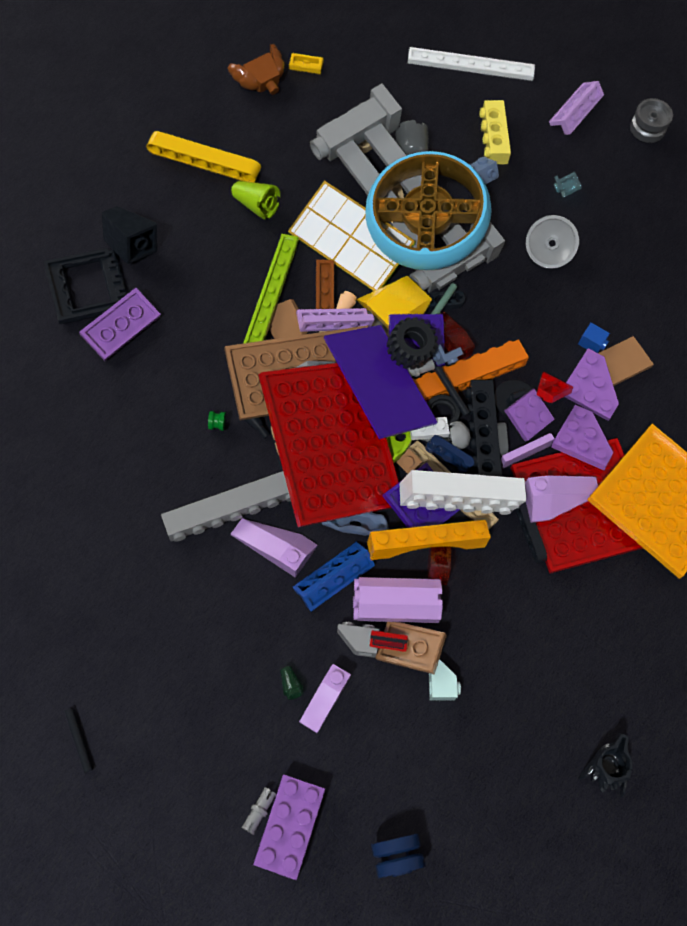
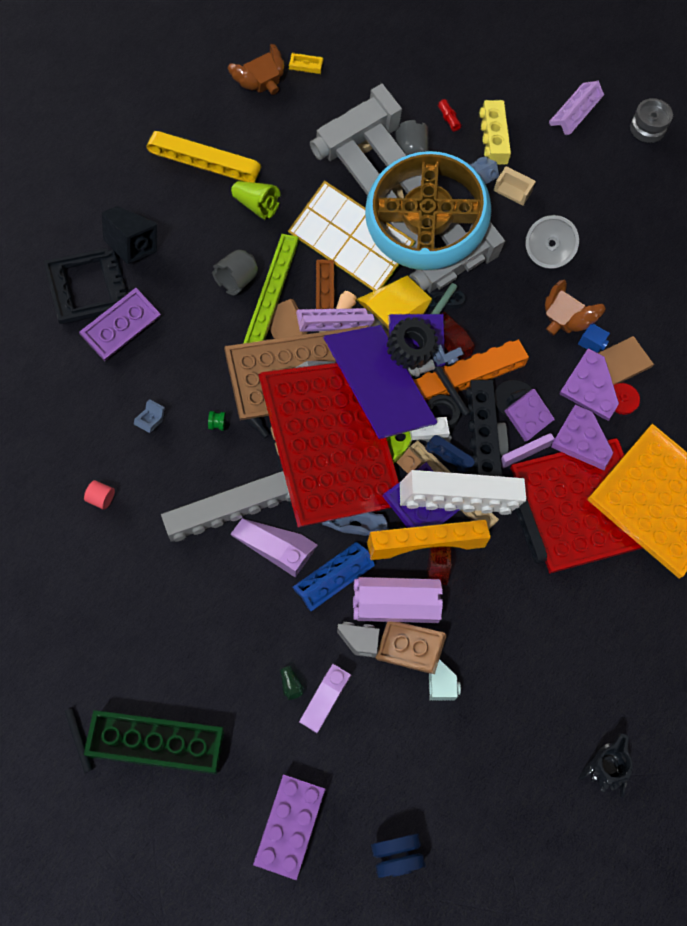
light grey pin [242,787,277,835] -> none
sticker [369,630,408,652] -> none
white tile [408,47,535,81] -> none
light grey hair [450,421,471,450] -> none
lavender wedge [525,476,598,523] -> none
red wing [536,372,573,403] -> none
clear light blue bracket [554,172,582,197] -> none
none -> coral piece [84,480,115,510]
none -> dark green brick [84,710,224,775]
none -> sand blue bracket [134,400,165,433]
none -> dark grey cylinder [212,250,258,295]
none -> red pin [438,99,461,131]
none -> tan panel [494,166,536,205]
none -> dark orange torso [545,280,605,336]
none -> red piece [613,383,640,415]

